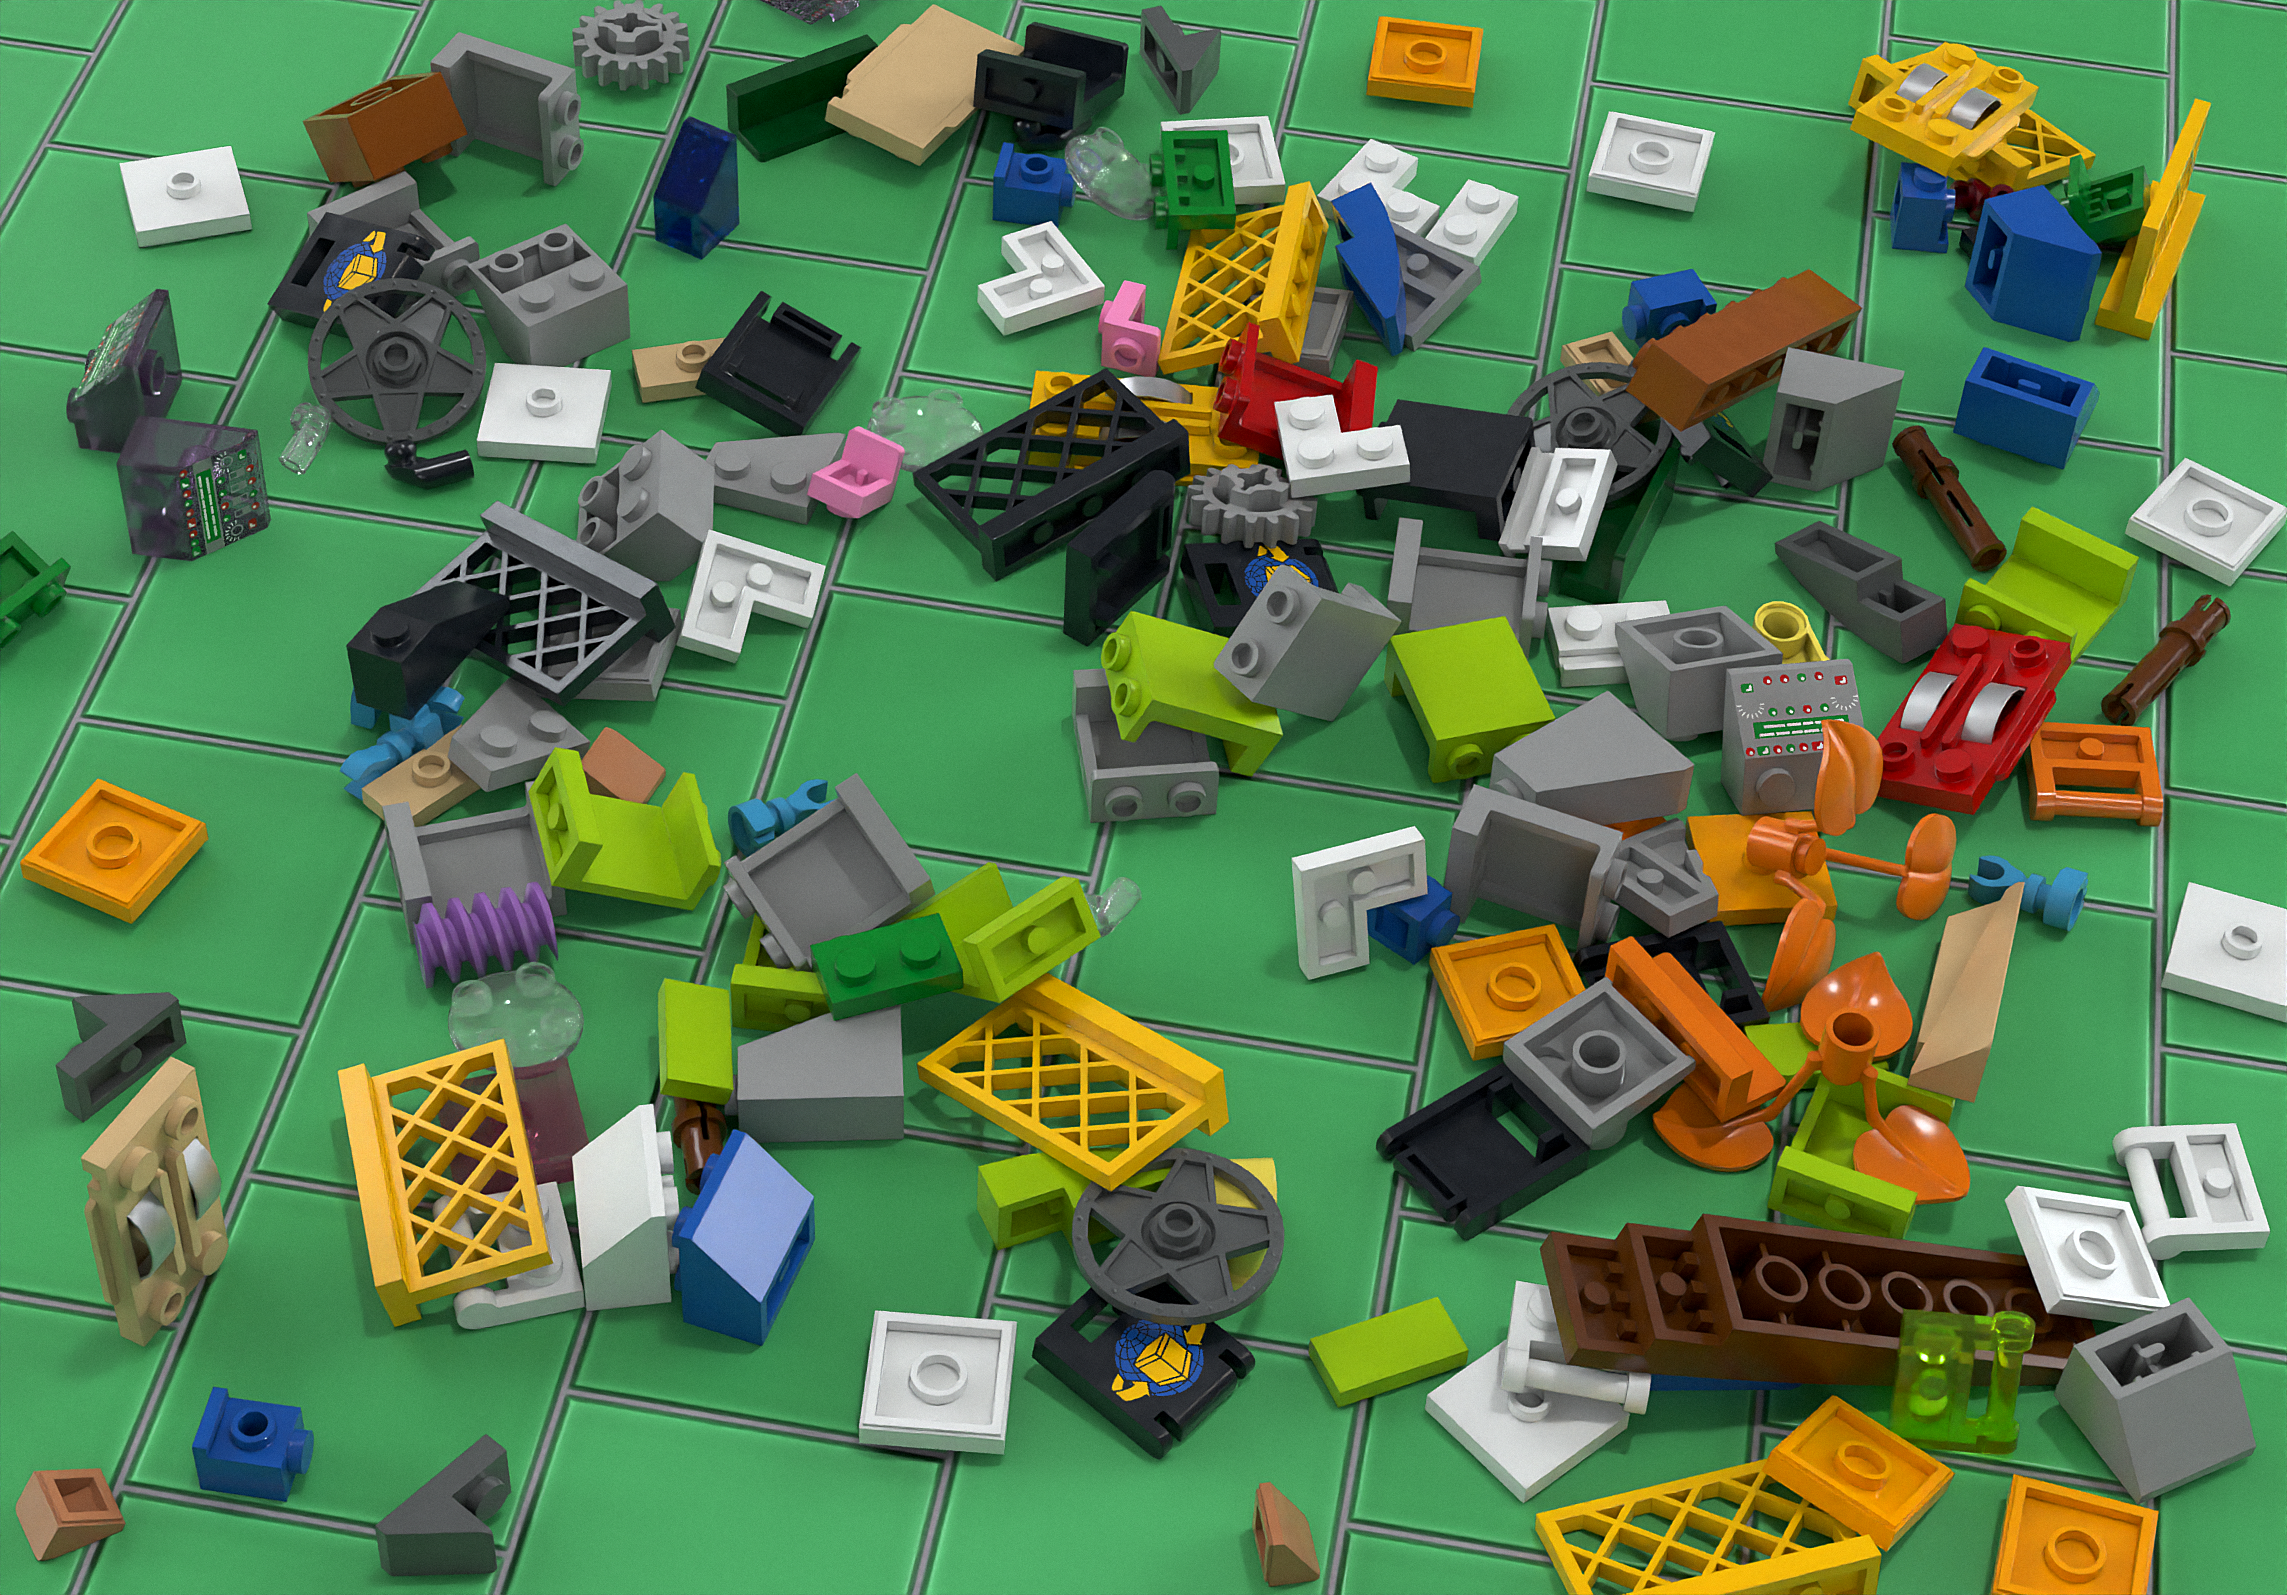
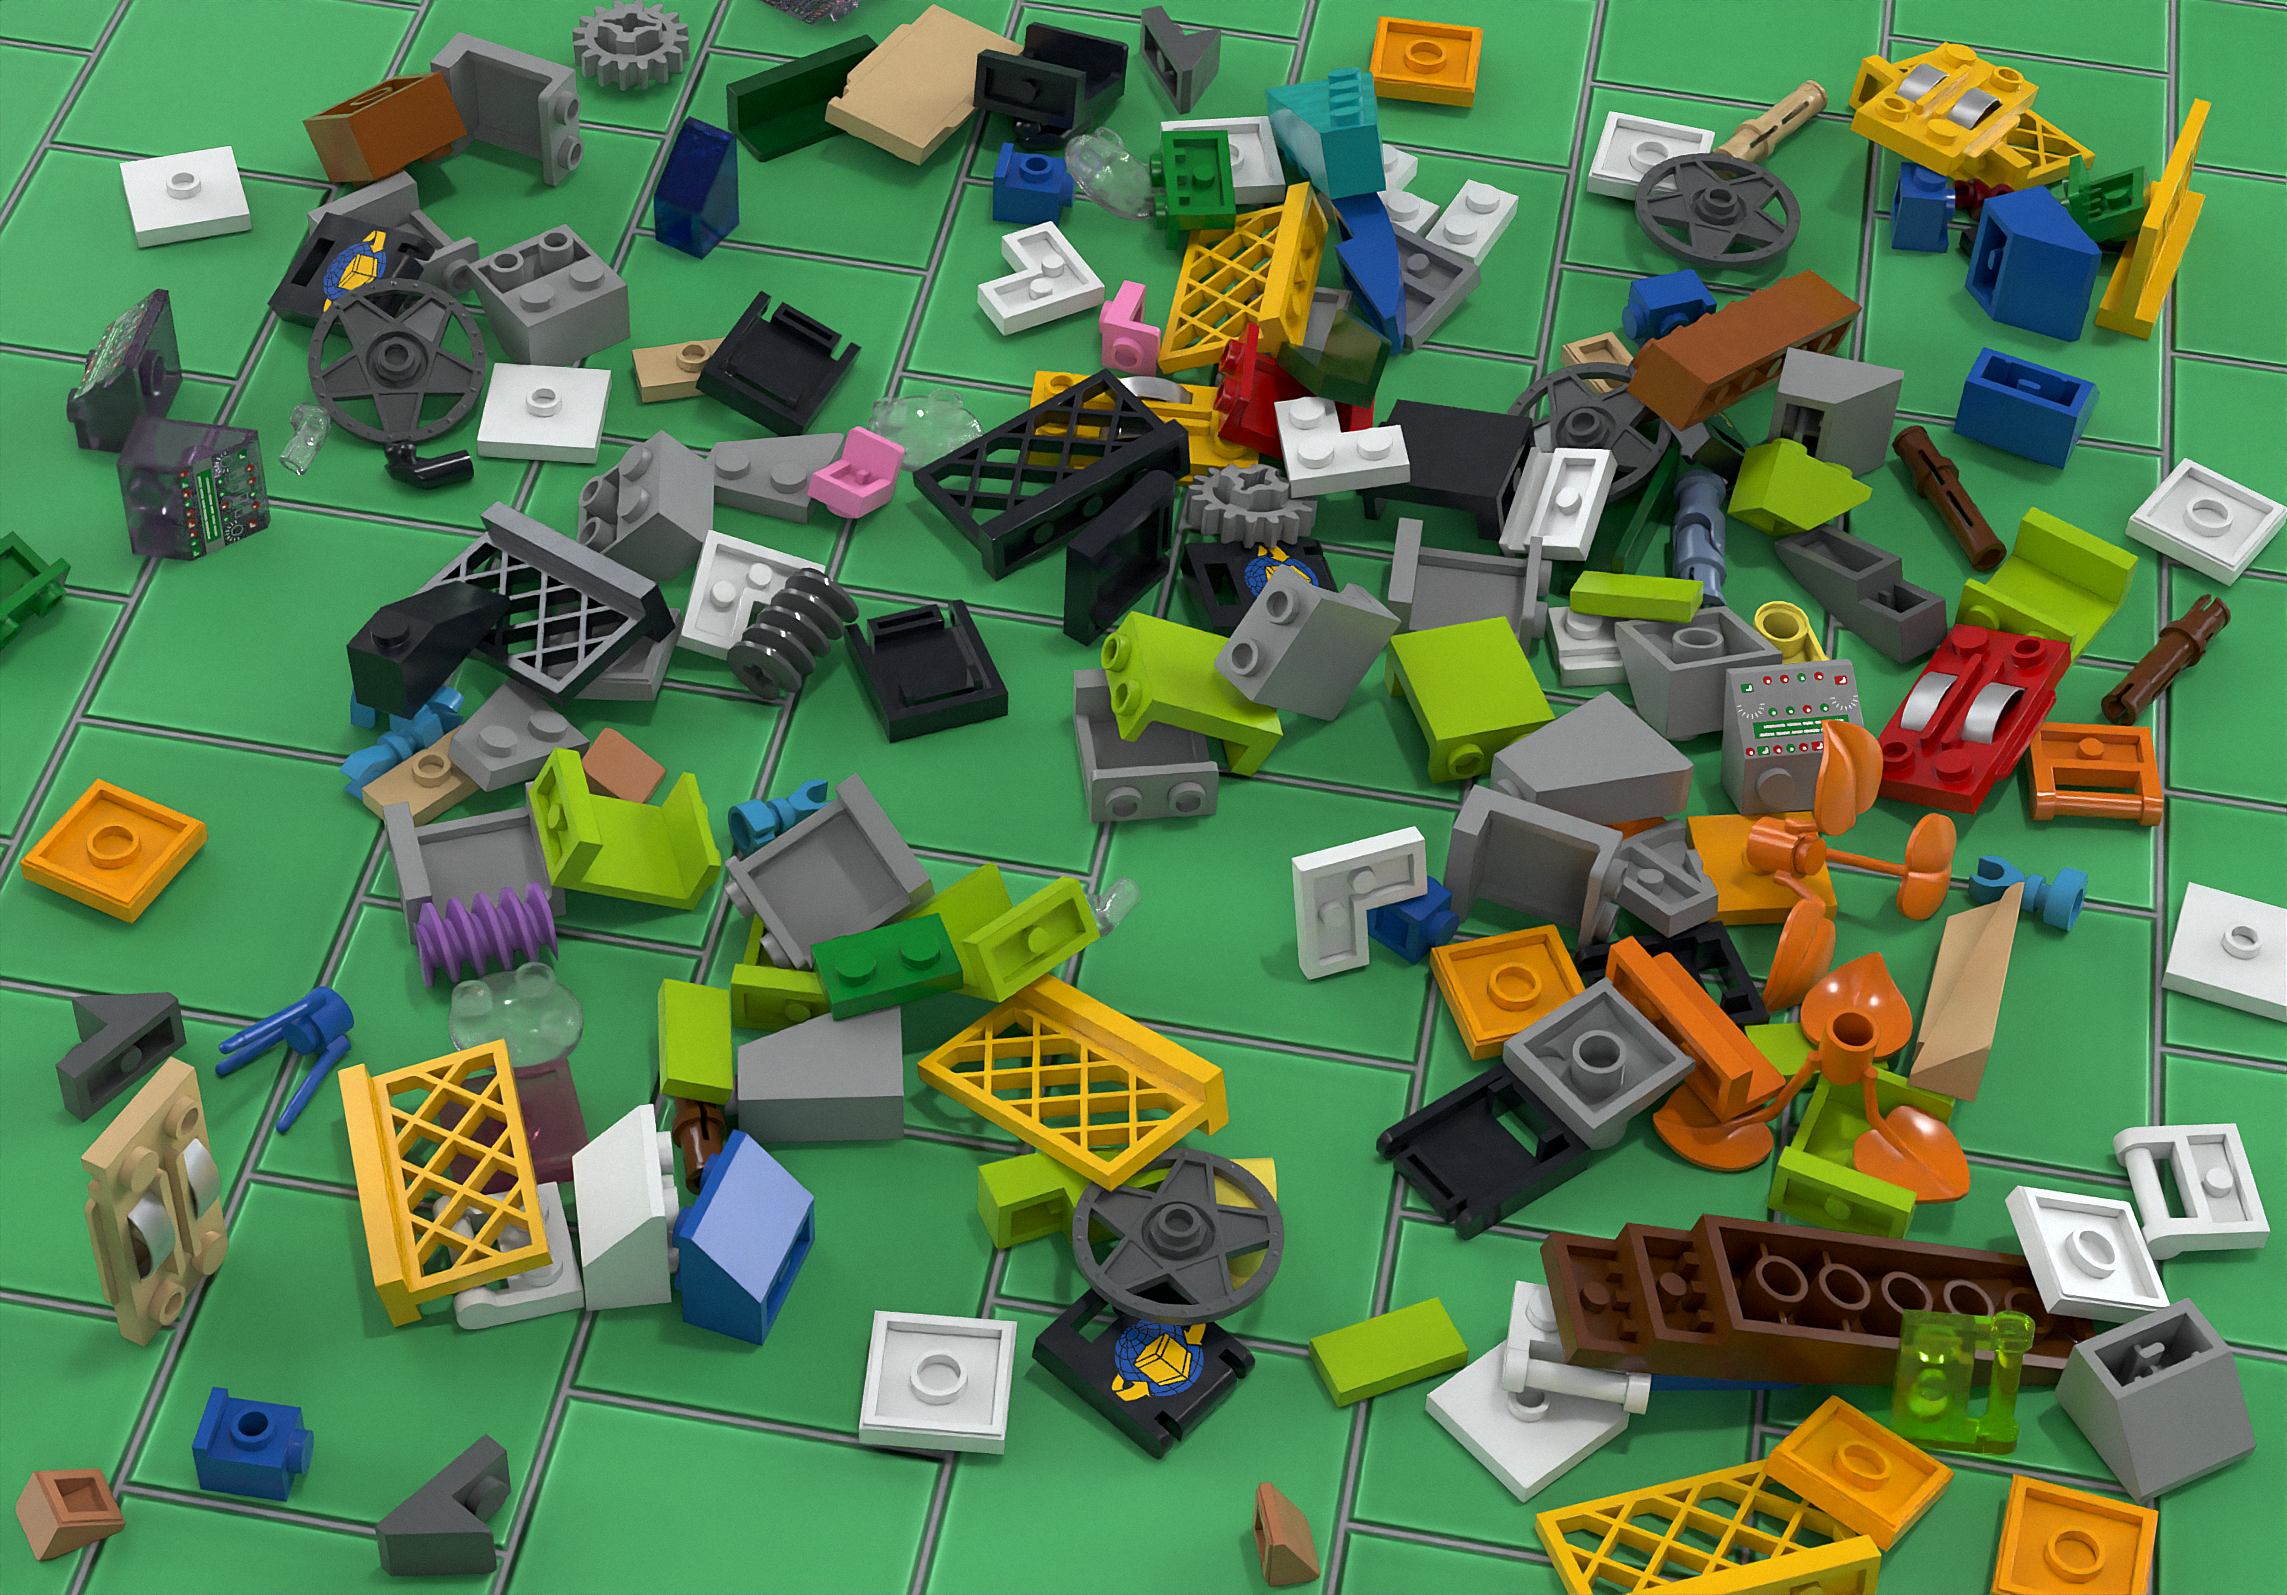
none -> blue plant [215,986,354,1133]
none -> dark grey piece [727,567,859,700]
none -> black container [844,599,1008,743]
none -> teal wedge [1265,67,1386,199]
none -> dark green panel [1275,309,1392,409]
none -> lime tile [1570,571,1704,624]
none -> dark grey wheel [1634,153,1801,270]
none -> sand blue piece [1672,469,1727,610]
none -> tan pin [1710,80,1828,180]
none -> lime slope [1727,438,1873,536]

